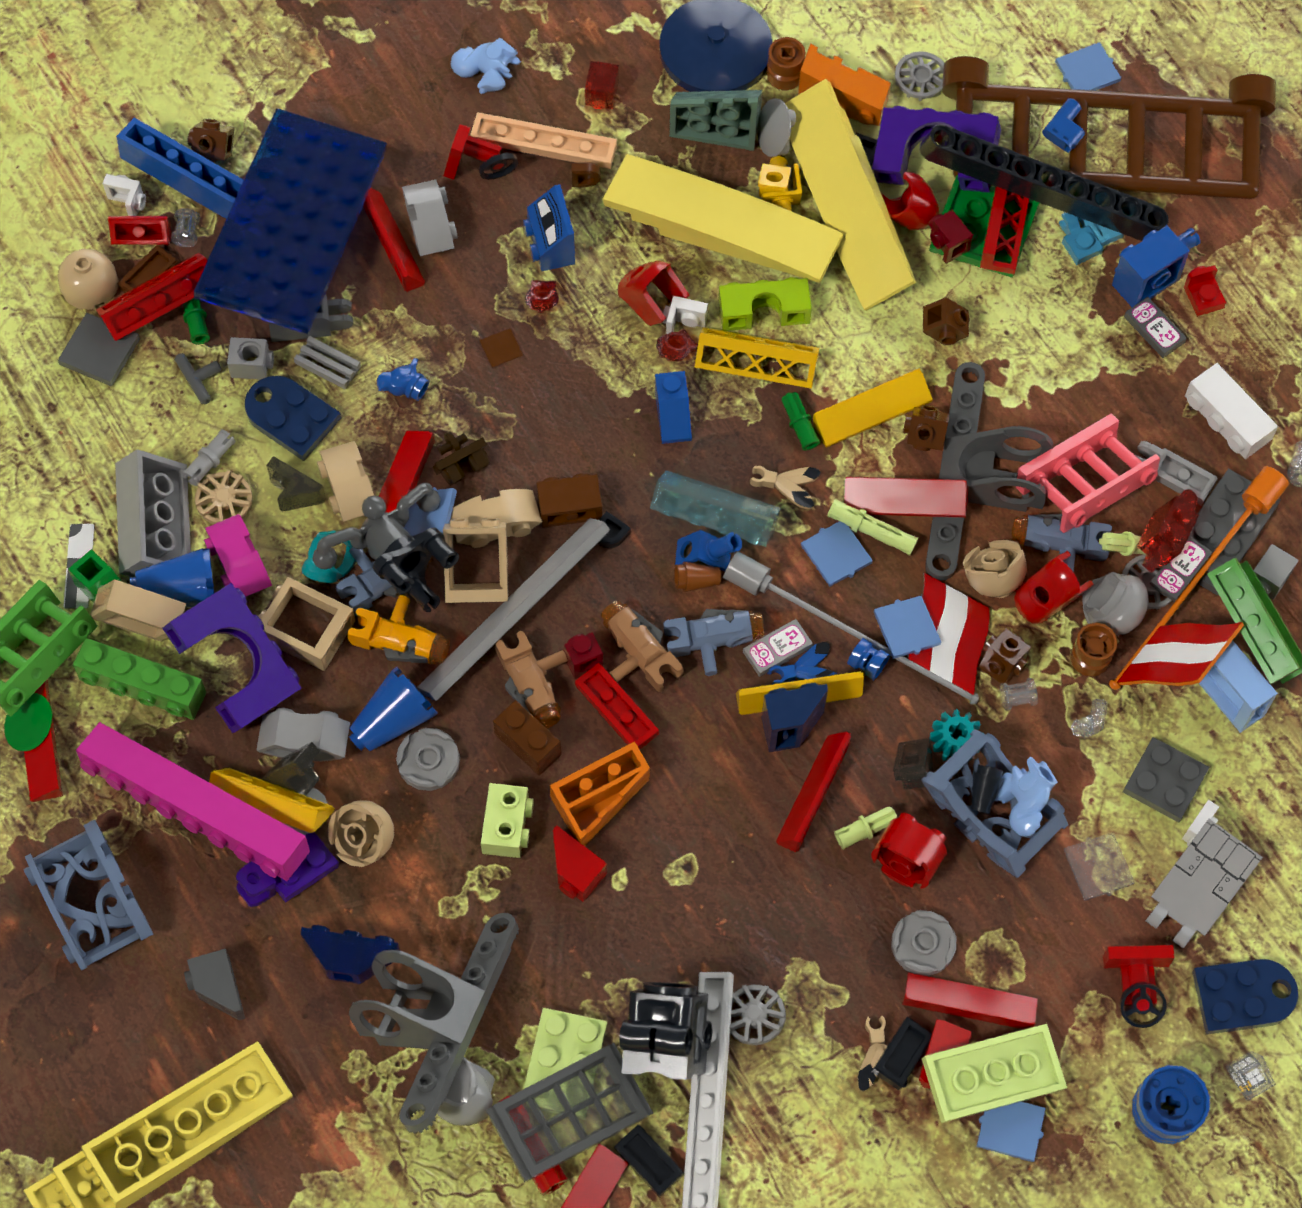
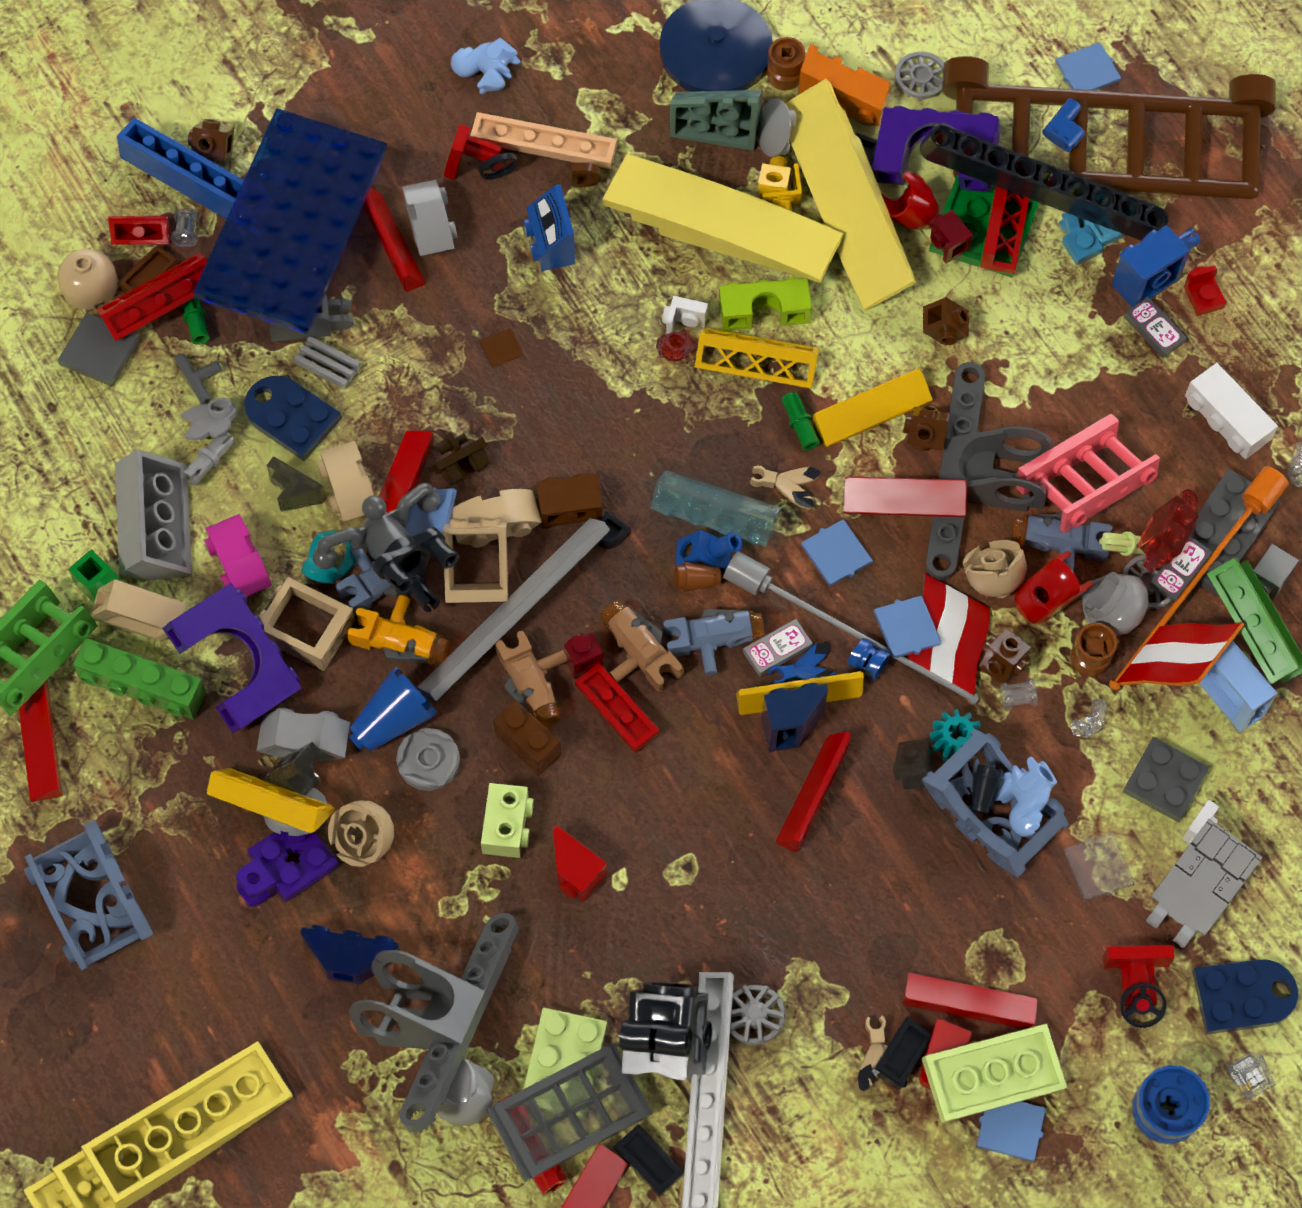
green sticker [4,693,52,751] -> none
white sticker [63,524,94,609] -> none
dark pink brick [76,722,310,881] -> none
white bracket [102,174,146,216] -> none
blue cone [130,548,214,608] -> none
dark grey slope [184,949,245,1020] -> none
tan wheel [195,470,253,524] -> none
light grey brick [227,337,274,380] -> none
blue animal [376,358,429,401] -> none
clear red animal [525,280,559,314] -> none
orange wedge [550,741,650,846] -> none
clear red brick [585,61,619,109] -> none
red piece [617,260,690,326] -> none
blue slope [655,371,692,444] -> none
yellowish green pin [827,499,918,555] -> none
yellowish green axle [834,807,897,850] -> none
red brick [871,813,947,889] -> none
light grey tile [891,910,956,976] -> none
light grey hinge [1135,441,1218,506] -> none
none -> light grey plate [181,398,237,440]

